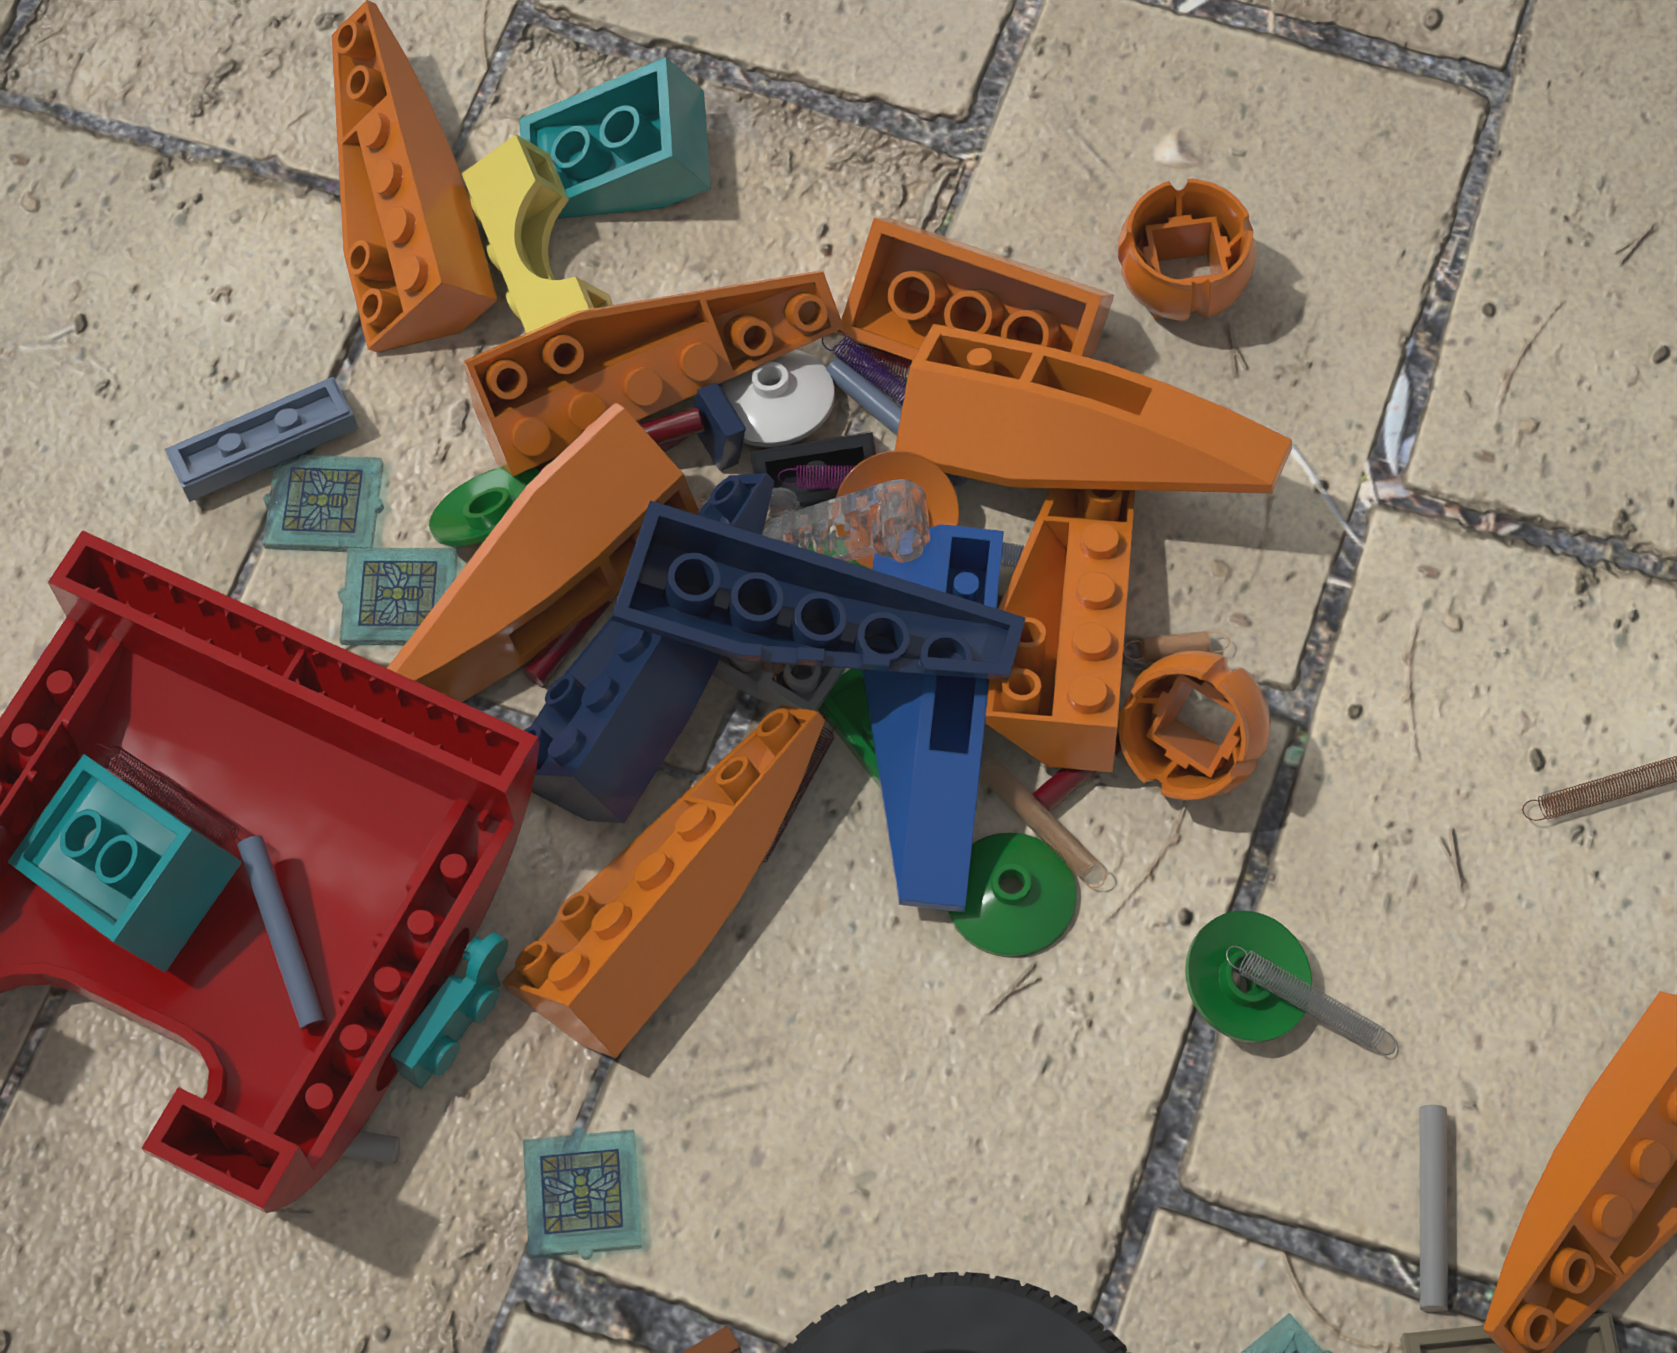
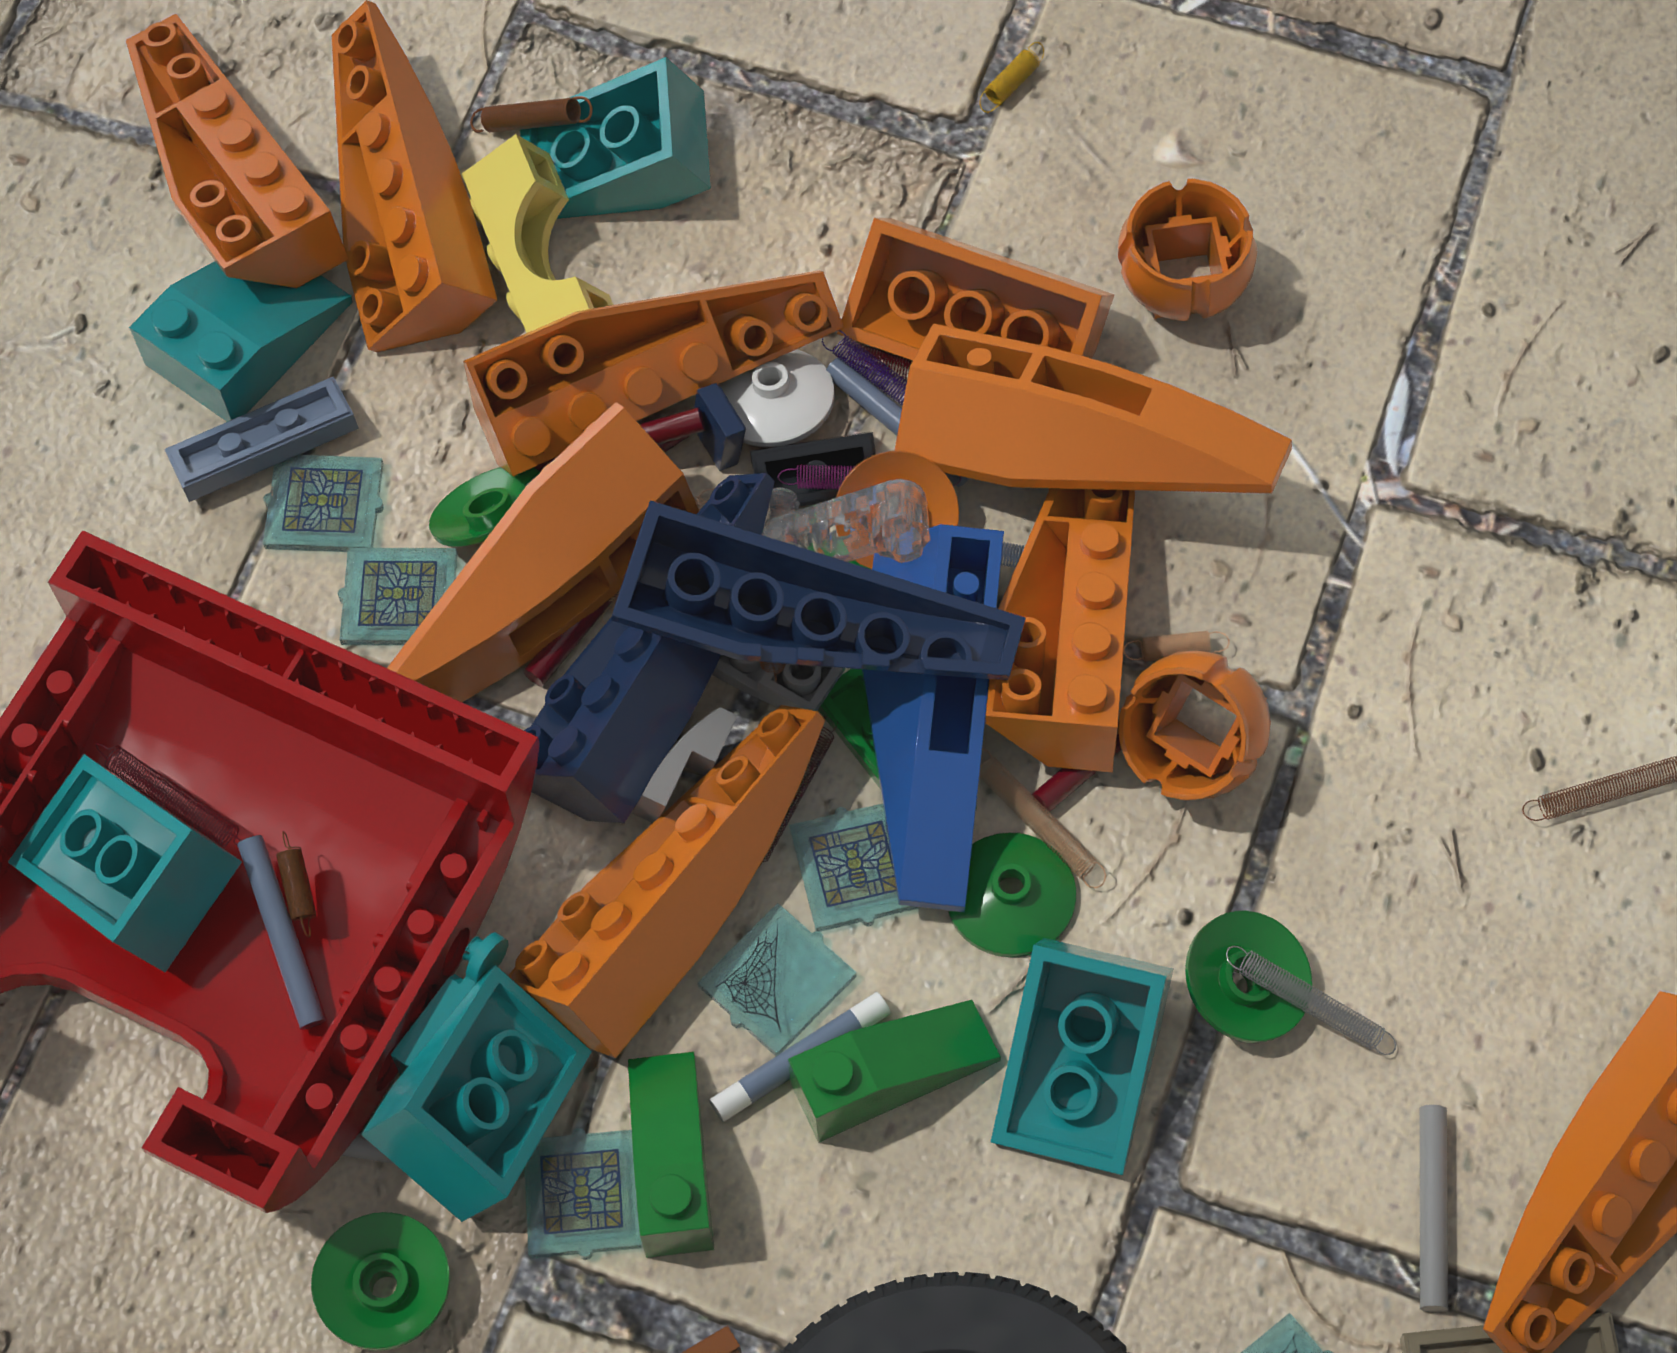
none -> orange wedge [126,14,349,288]
none -> teal slope [129,261,353,422]
none -> dark orange piece [276,831,317,938]
none -> green dish [311,1212,450,1350]
none -> teal slope [361,965,592,1222]
none -> dark orange piece [470,96,592,133]
none -> green slope [628,1052,714,1258]
none -> light grey slope [632,707,738,823]
none -> clear light blue piece [698,903,857,1056]
none -> bar [709,992,891,1122]
none -> green slope [788,999,1001,1143]
none -> piece [789,803,921,933]
none -> yellow piece [979,42,1044,113]
none -> teal slope [991,938,1174,1175]

